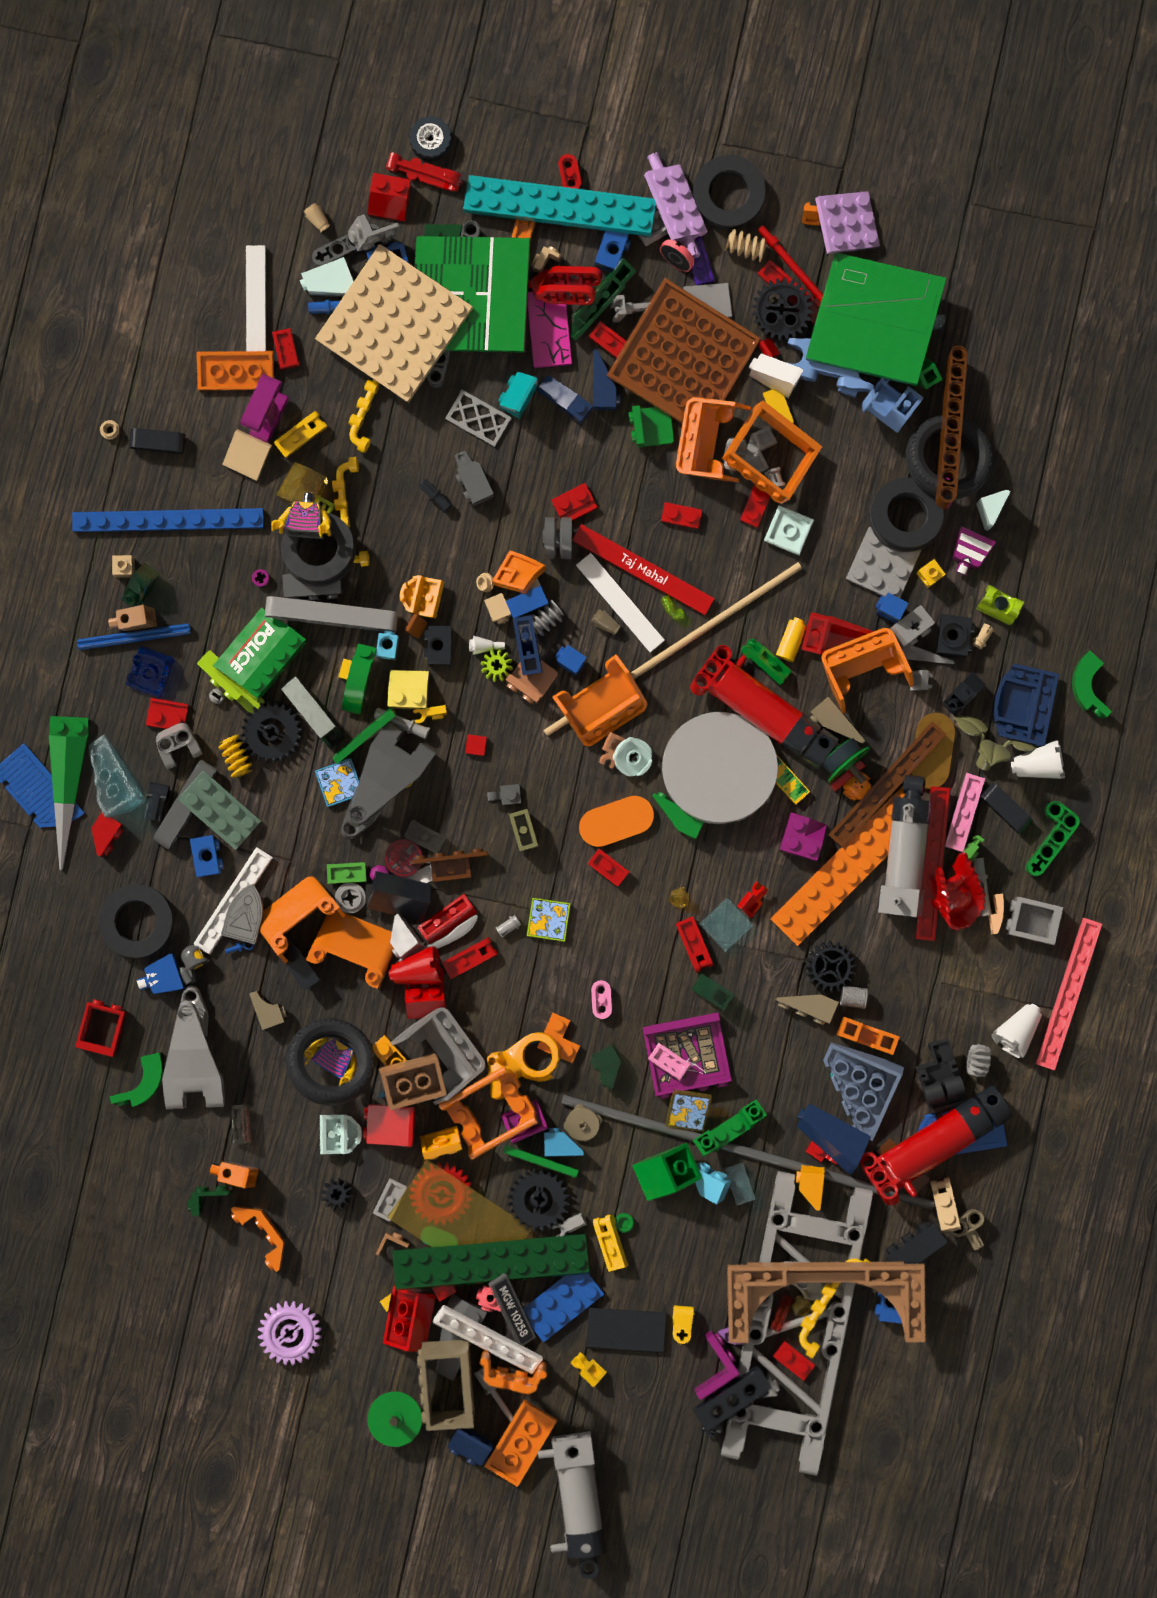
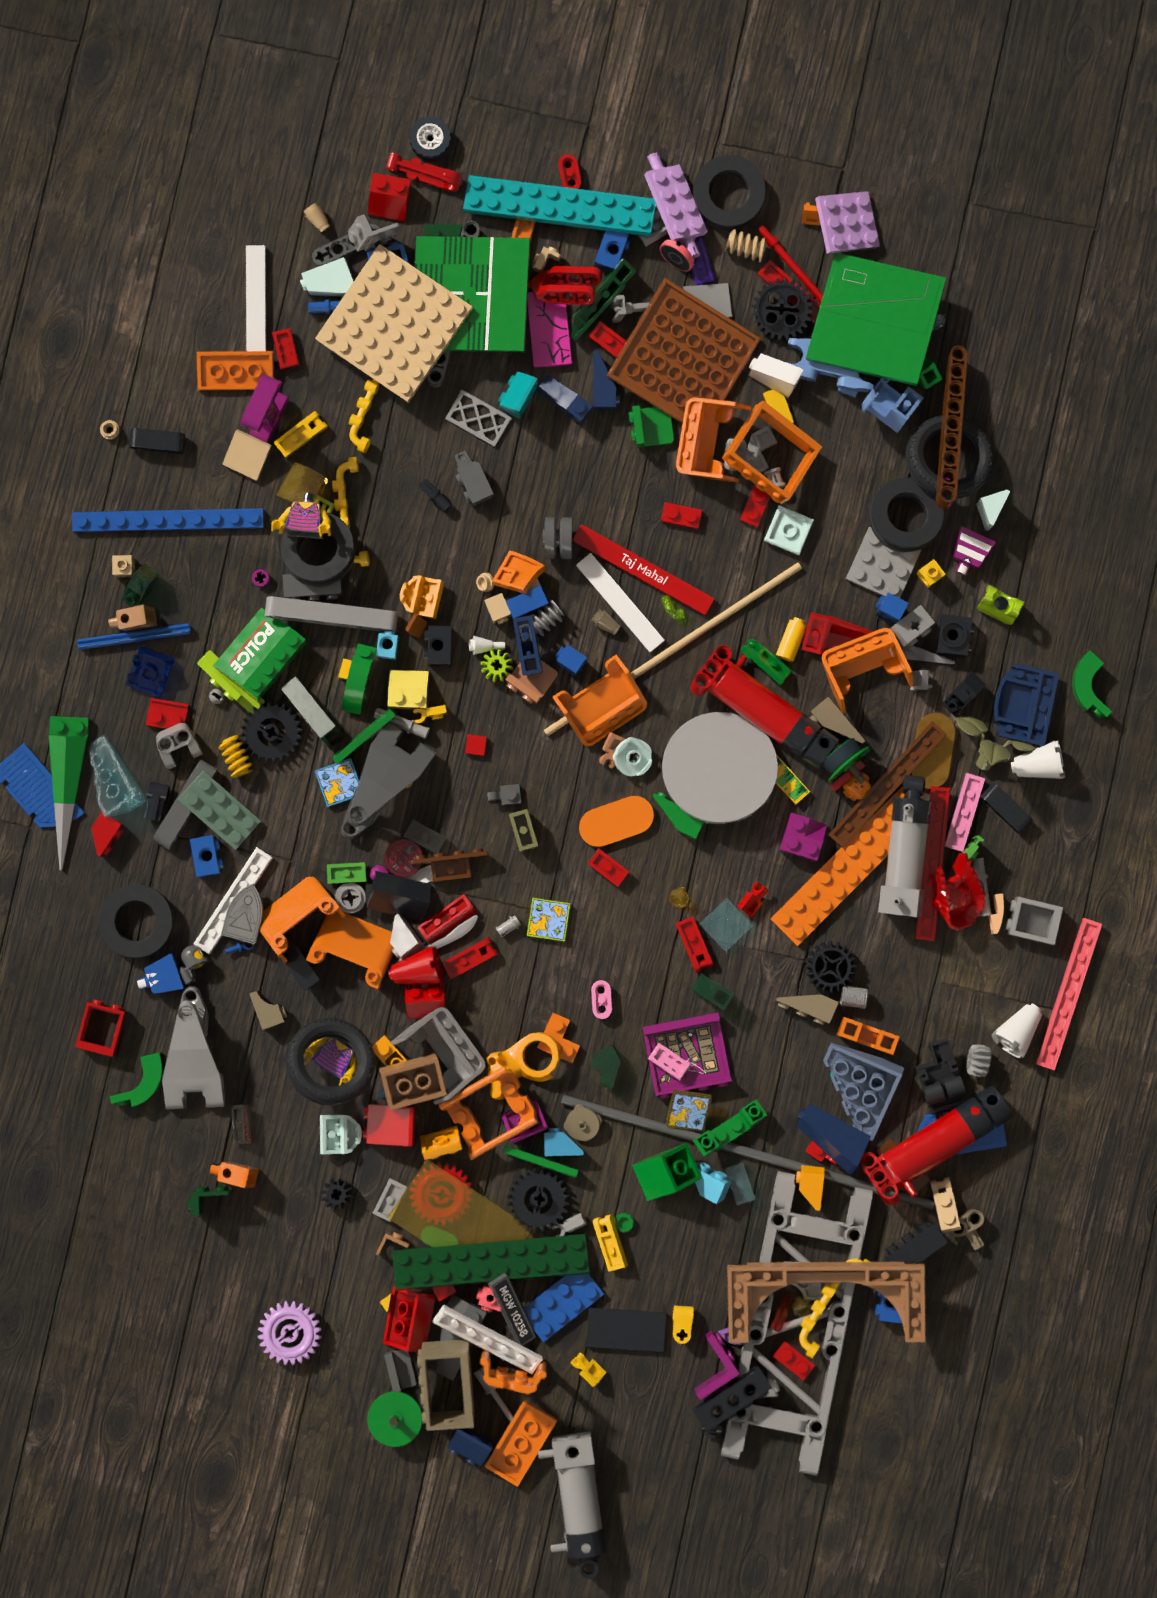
orange slope [231,1206,285,1272] -> none
red plate [551,483,598,521] -> none
red slope [759,339,780,358] -> none
tan pin [973,624,994,649] -> none
green beam [1025,801,1080,876] -> none
none -> dark grey panel [384,1349,417,1392]

